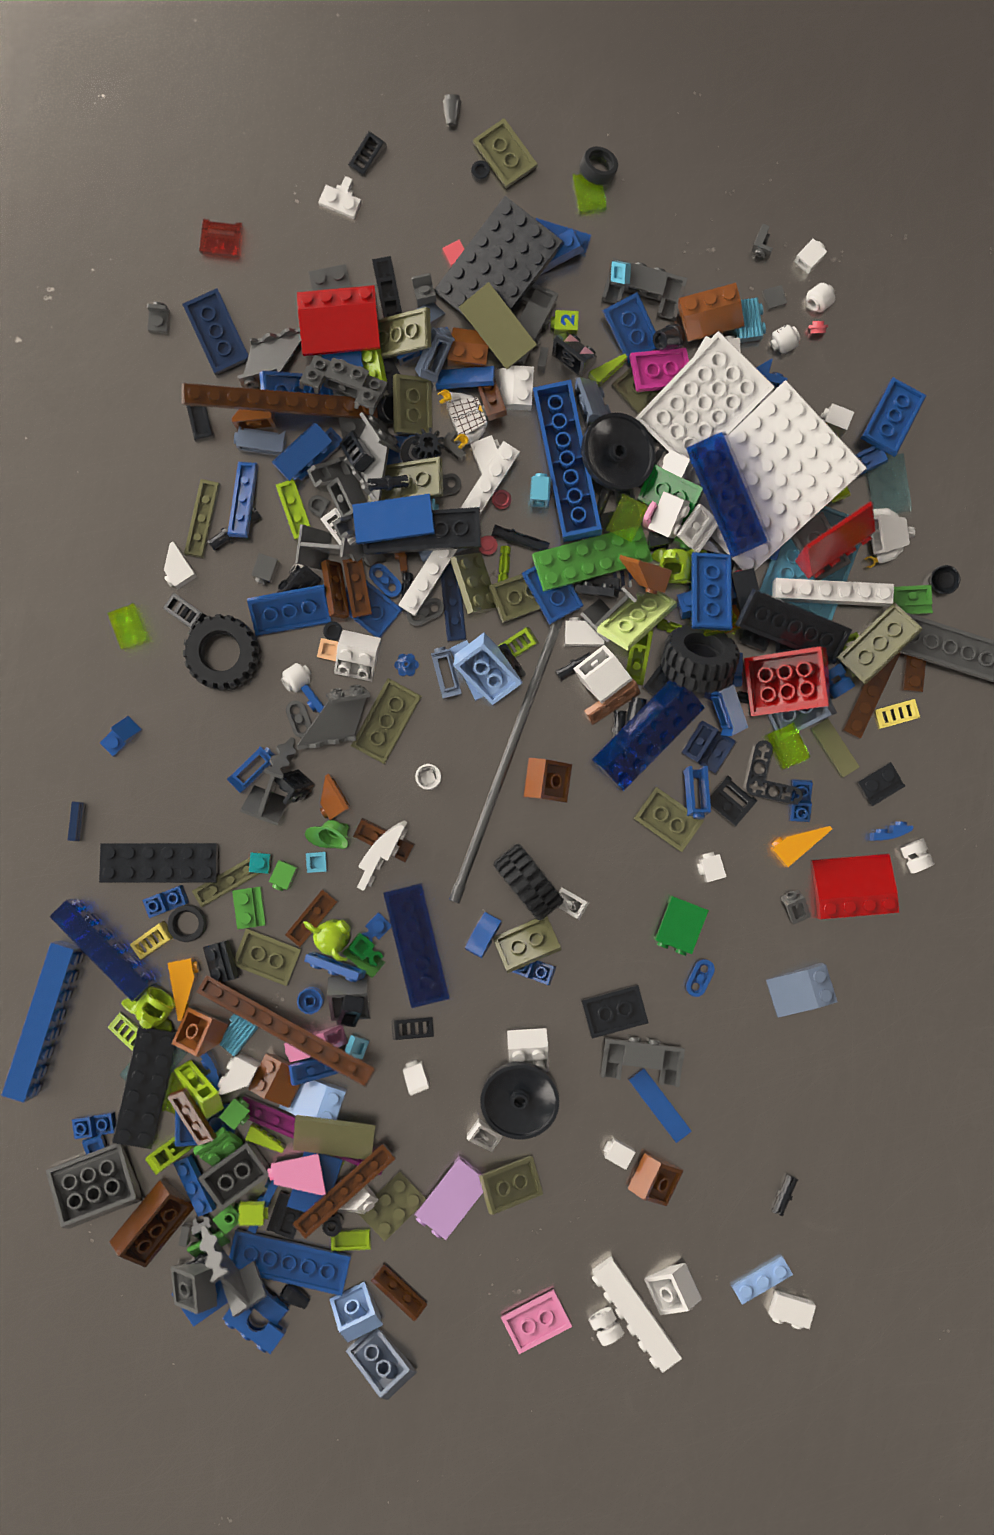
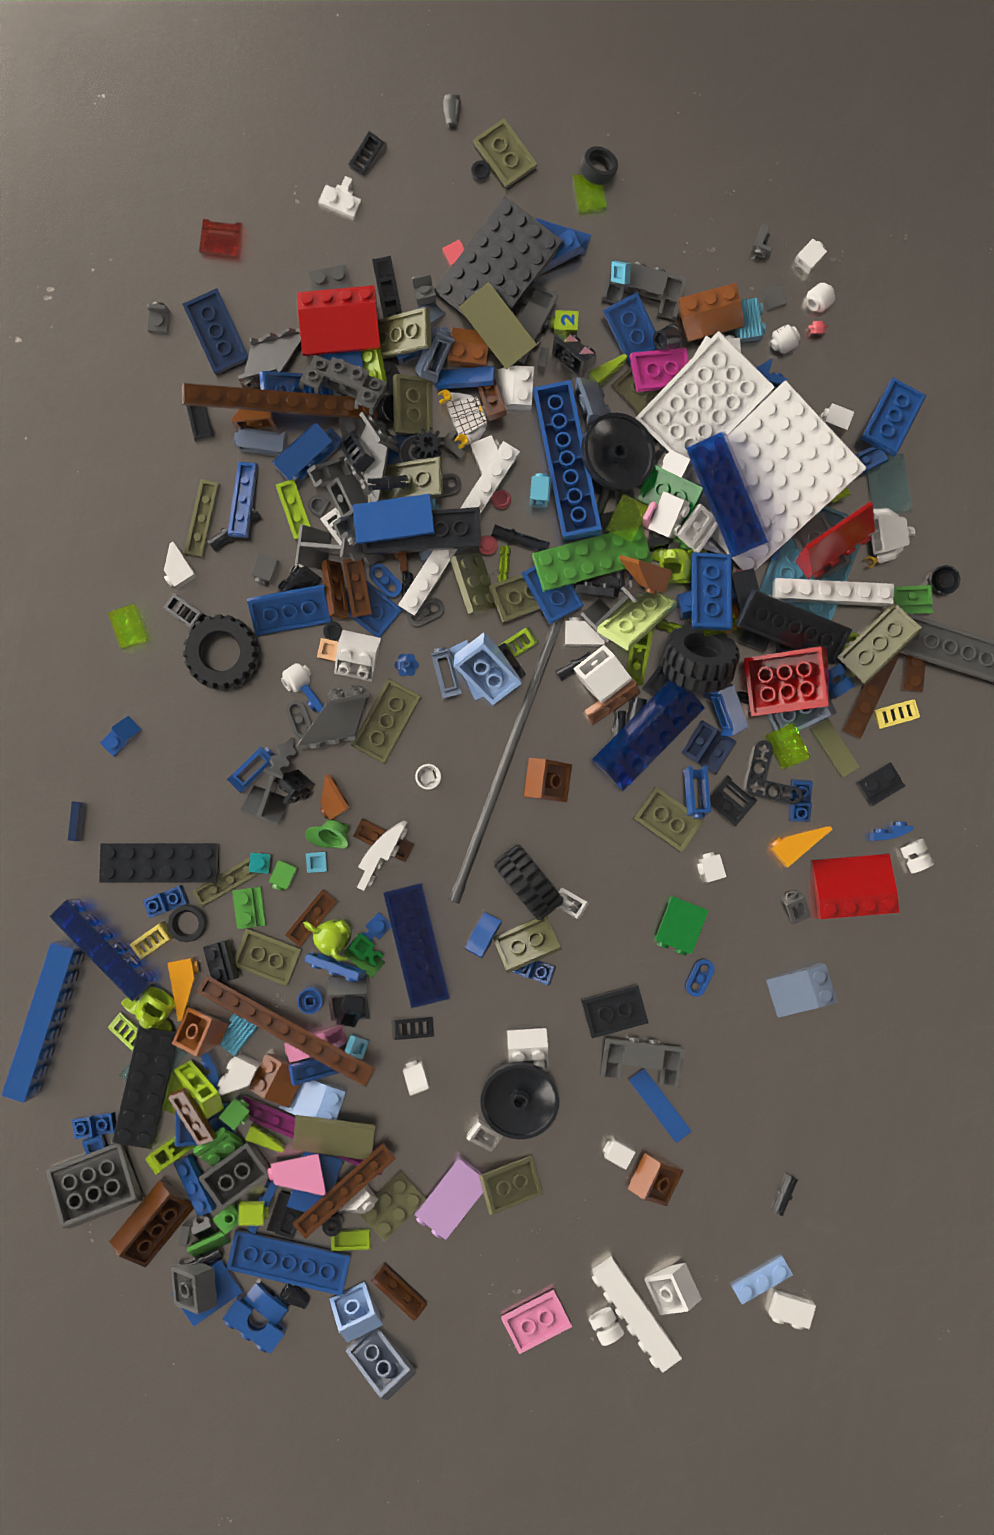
dark grey piece [199,1225,267,1317] -> none
dark blue tile [441,563,467,642] -> none
blue plate [733,653,743,687] -> none

